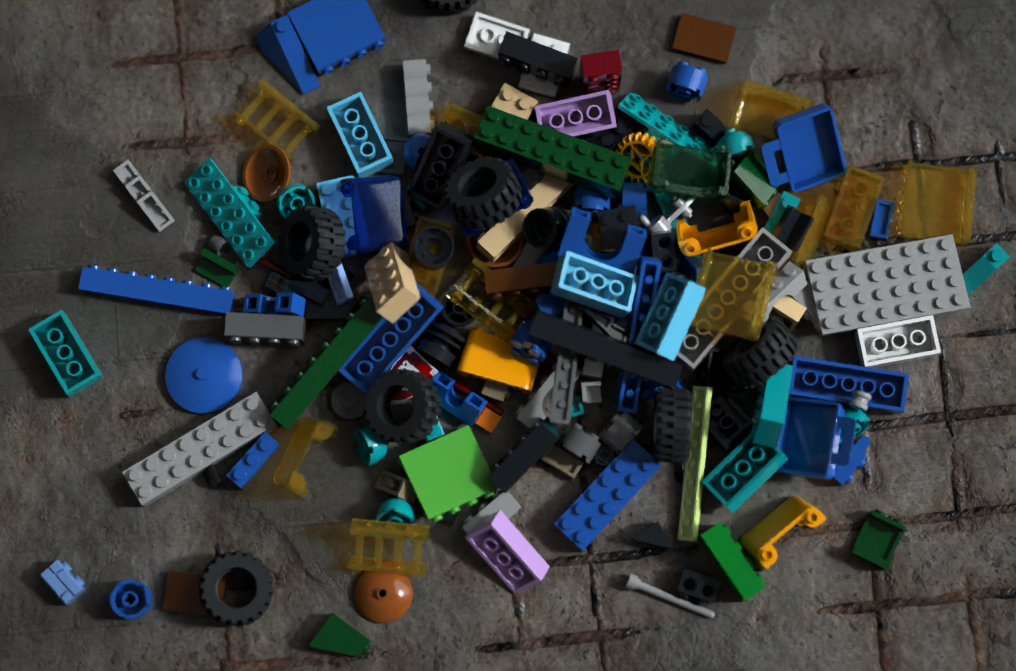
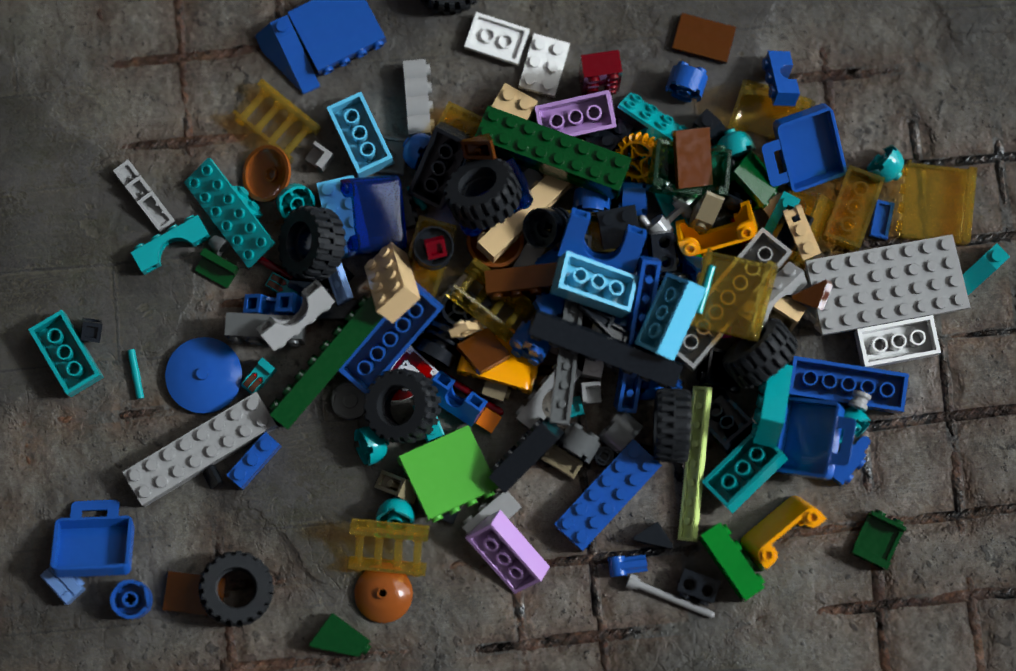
blue brick [78,265,236,316] -> none
clear yellow windscreen [273,416,339,499] -> none
black brick [498,31,578,89] -> none
none -> blue piece [50,500,135,578]
none -> black brick [80,317,103,343]
none -> teal piece [127,349,144,399]
none -> teal arch [131,215,211,275]
none -> teal leg [241,357,277,395]
none -> light grey arch [256,280,335,351]
none -> light grey panel [305,141,334,172]
none -> dark red tile [424,235,447,260]
none -> tan hinge [449,320,482,338]
none -> reddish brown tile [456,327,511,376]
none -> reddish brown slope [460,133,496,160]
none -> blue piece [608,555,648,577]
none -> reddish brown tile [672,127,713,189]
none -> dark tan slope [688,191,725,233]
none -> teal piece [696,264,716,315]
none -> blue arch [762,50,800,106]
none -> tan plate [782,204,821,261]
none -> reddish brown slope [791,279,833,311]
none -> teal cylinder [867,145,904,183]

